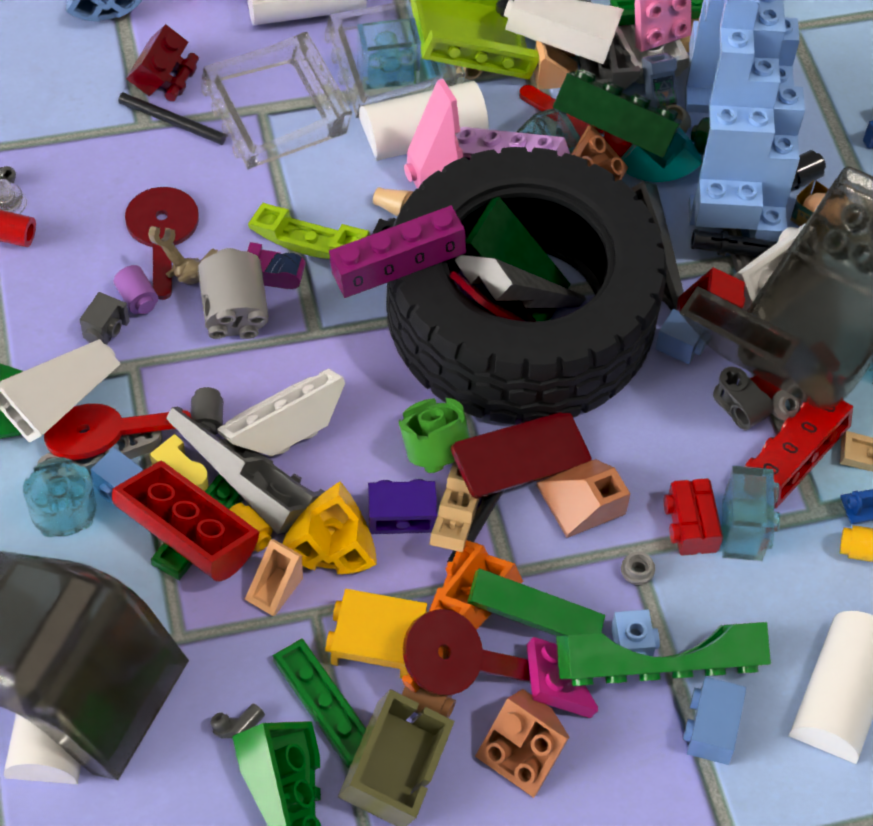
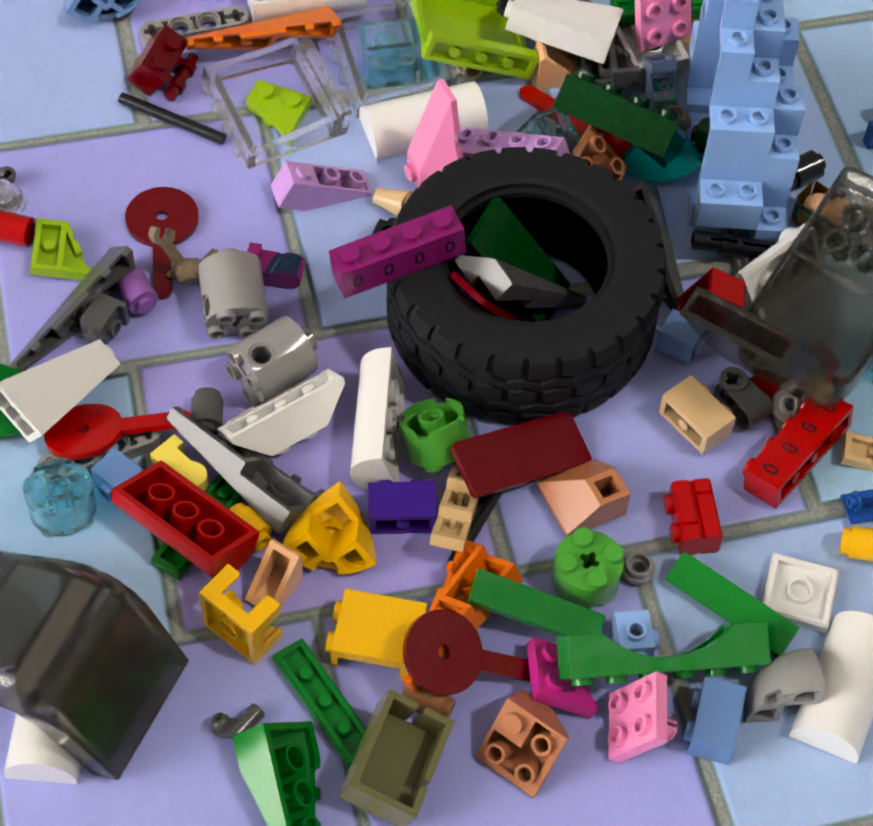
lime slope [248,202,370,259] -> none
clear light blue brick [722,466,780,561] -> none
none -> dark grey wedge [9,246,136,371]
none -> lime wing [30,218,91,281]
none -> light grey beam [139,6,249,47]
none -> orange wedge [186,6,341,50]
none -> yellow panel [199,564,283,665]
none -> light grey cylinder [225,316,318,406]
none -> lime wing [246,79,312,143]
none -> lavender slope [271,161,372,211]
none -> white brick [350,347,406,490]
none -> bright green brick [552,527,624,609]
none -> bright pink plate [608,671,678,763]
none -> tan brick [659,375,736,455]
none -> green tile [666,551,800,656]
none -> light grey brick [743,648,827,723]
none -> white tile [762,553,840,633]

